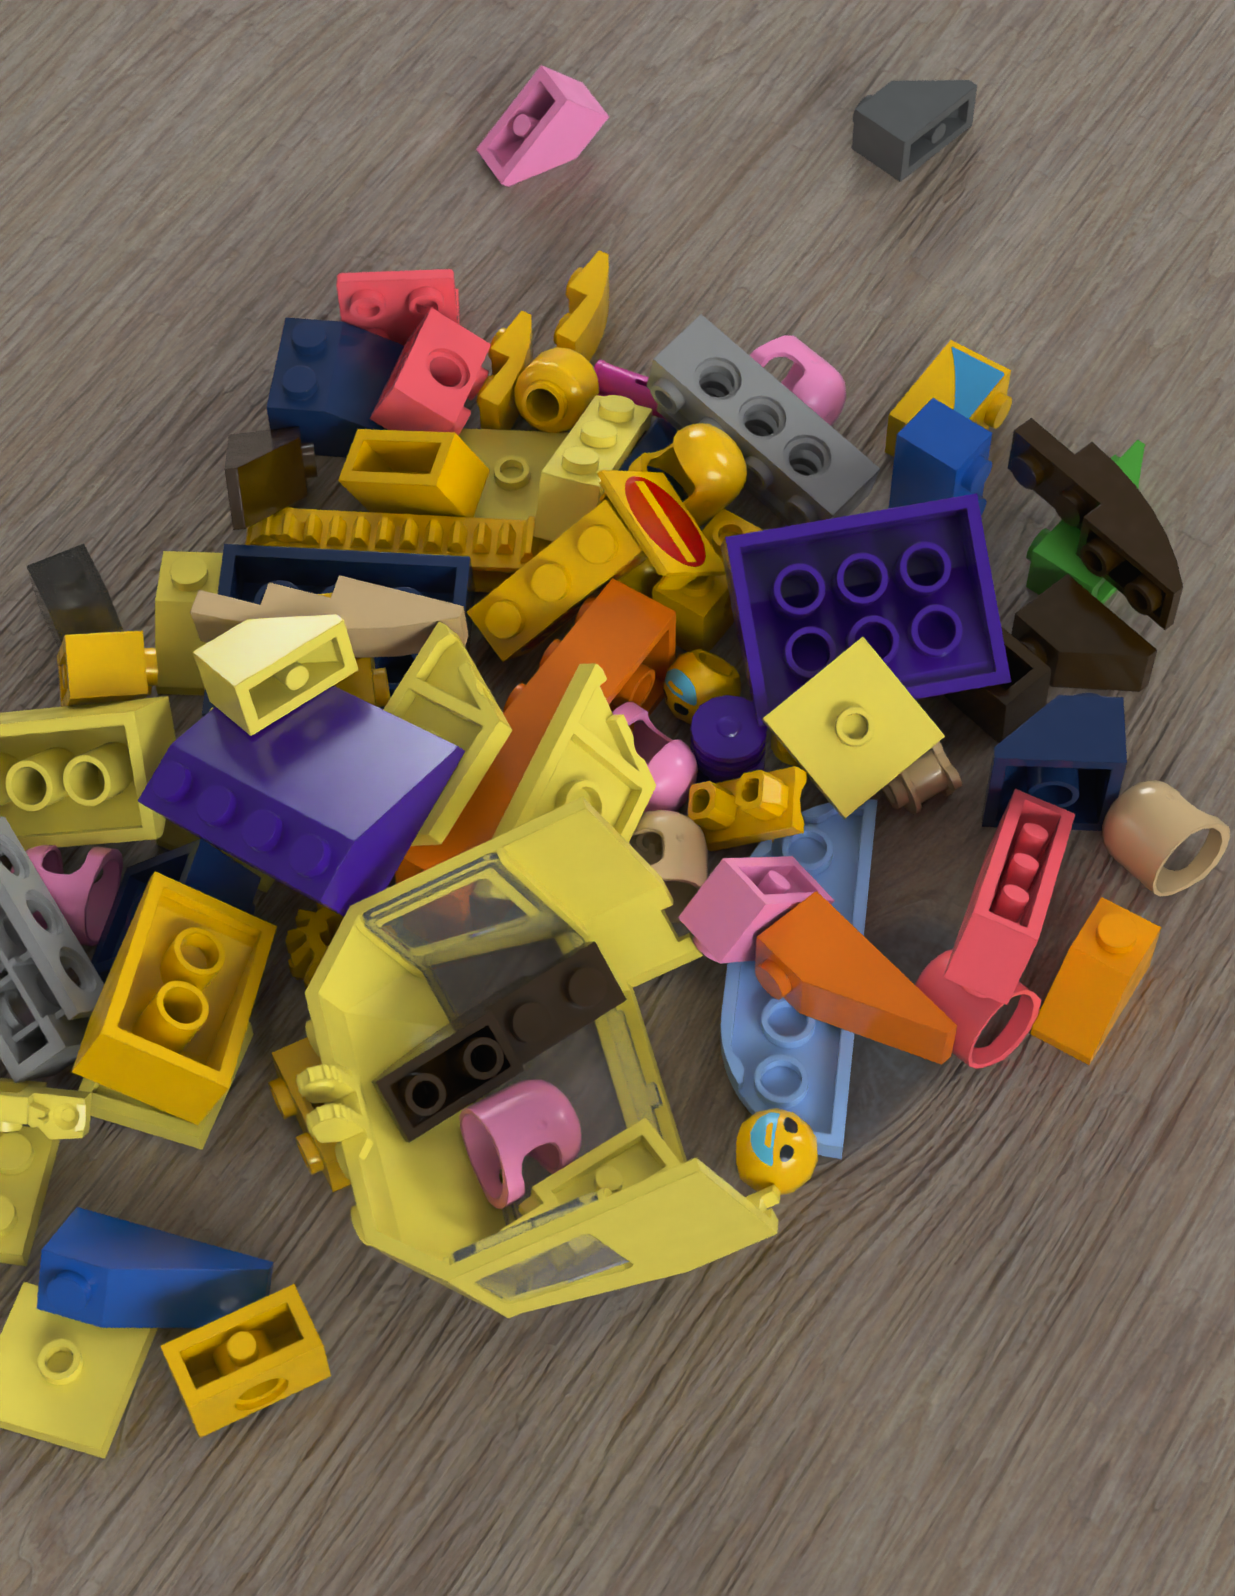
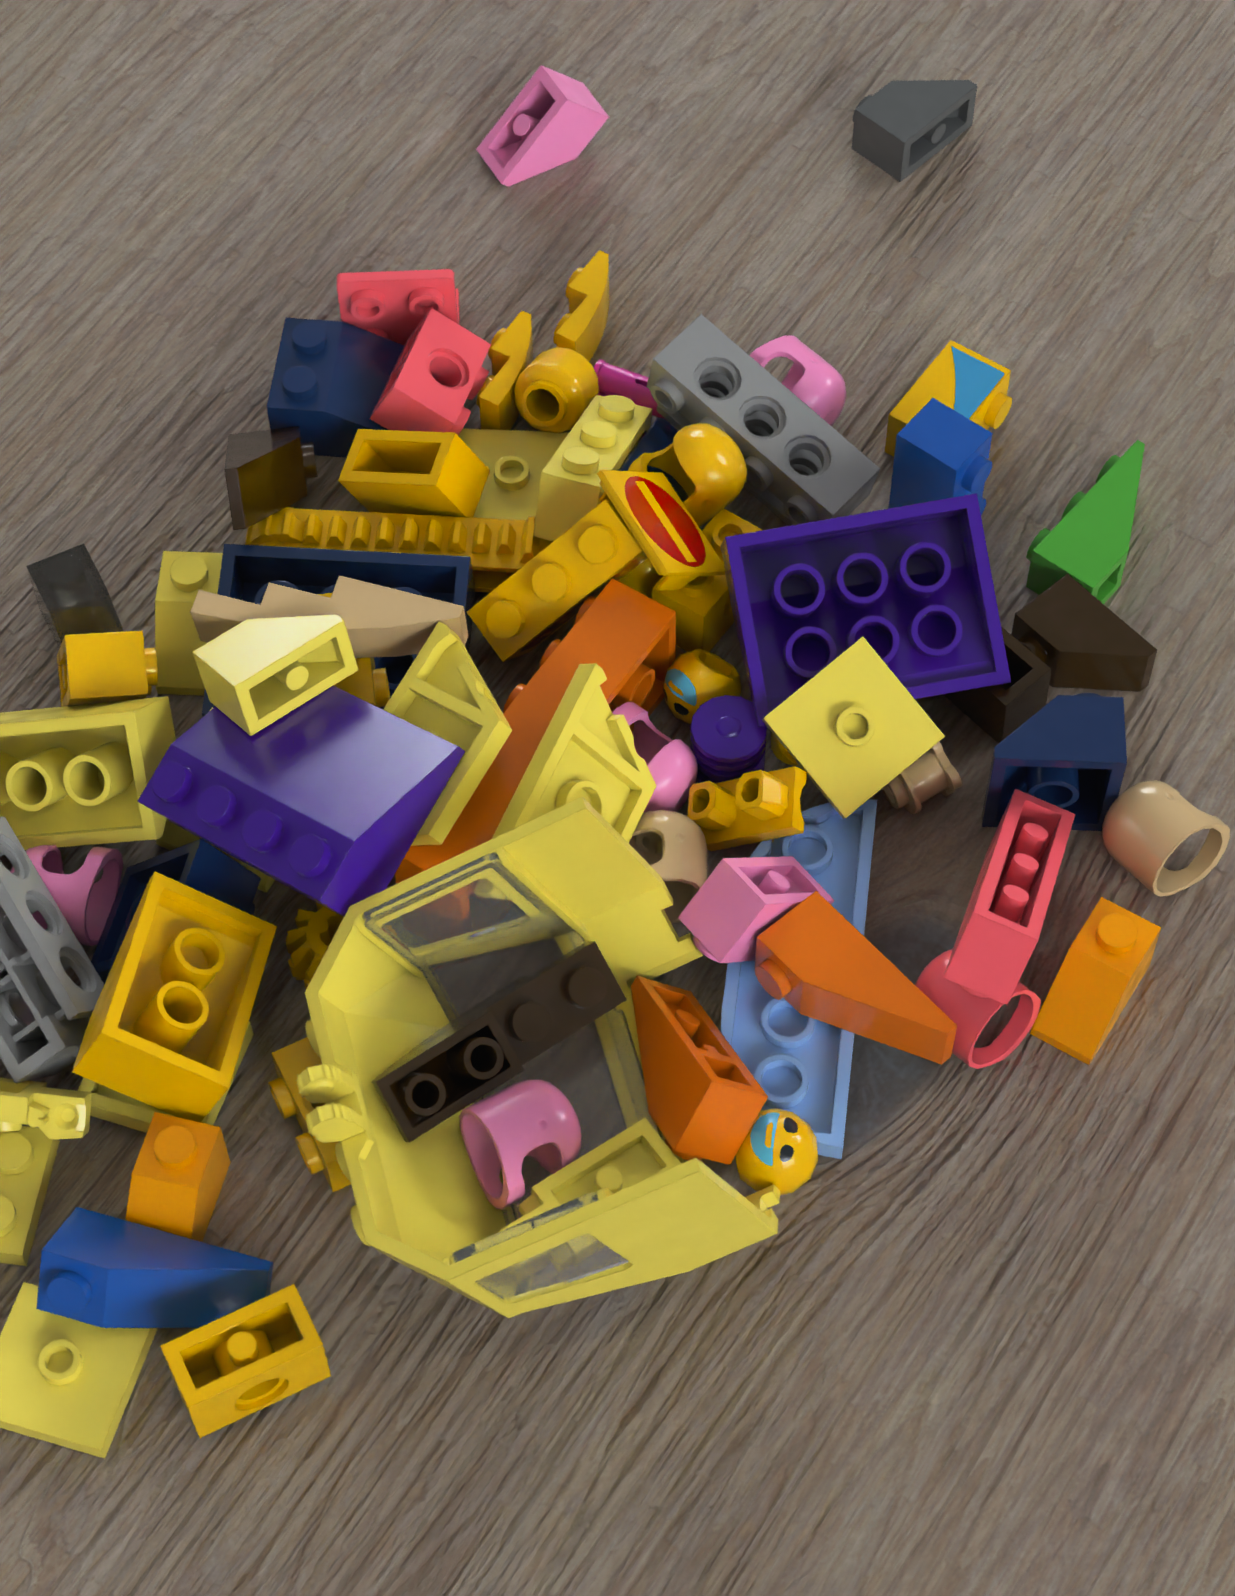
dark brown slope [1007,418,1183,630] -> none
none -> light orange slope [125,1112,231,1242]
none -> orange slope [631,976,768,1165]

